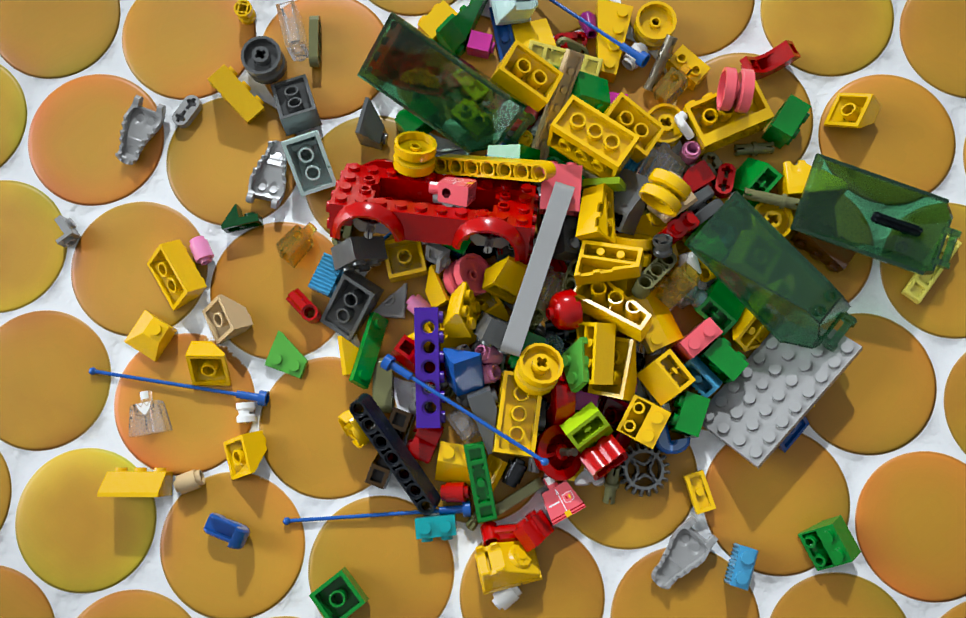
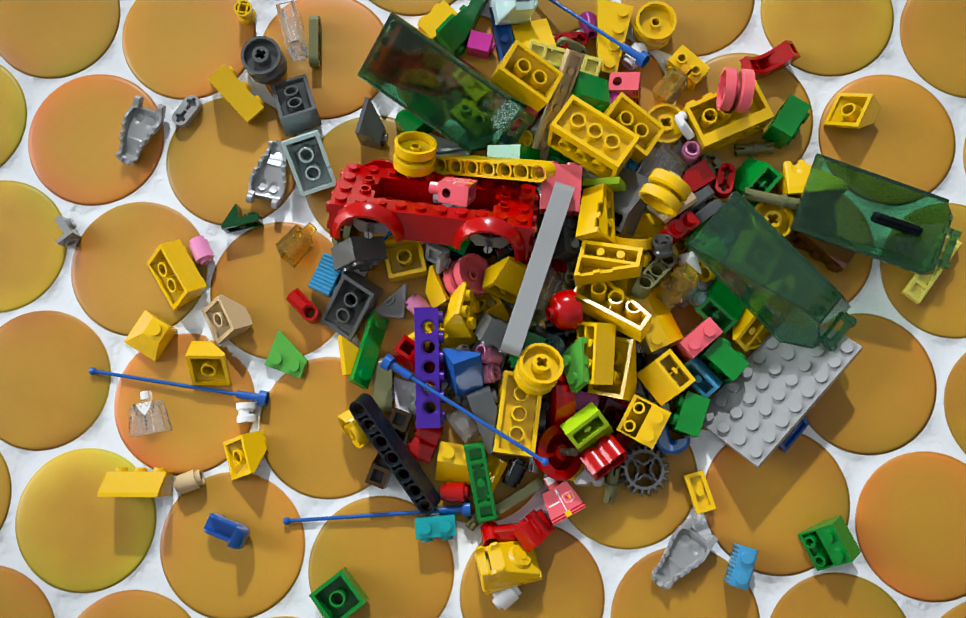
dark tan pin [643,34,678,92] -> none
none -> coral torso [608,72,641,104]

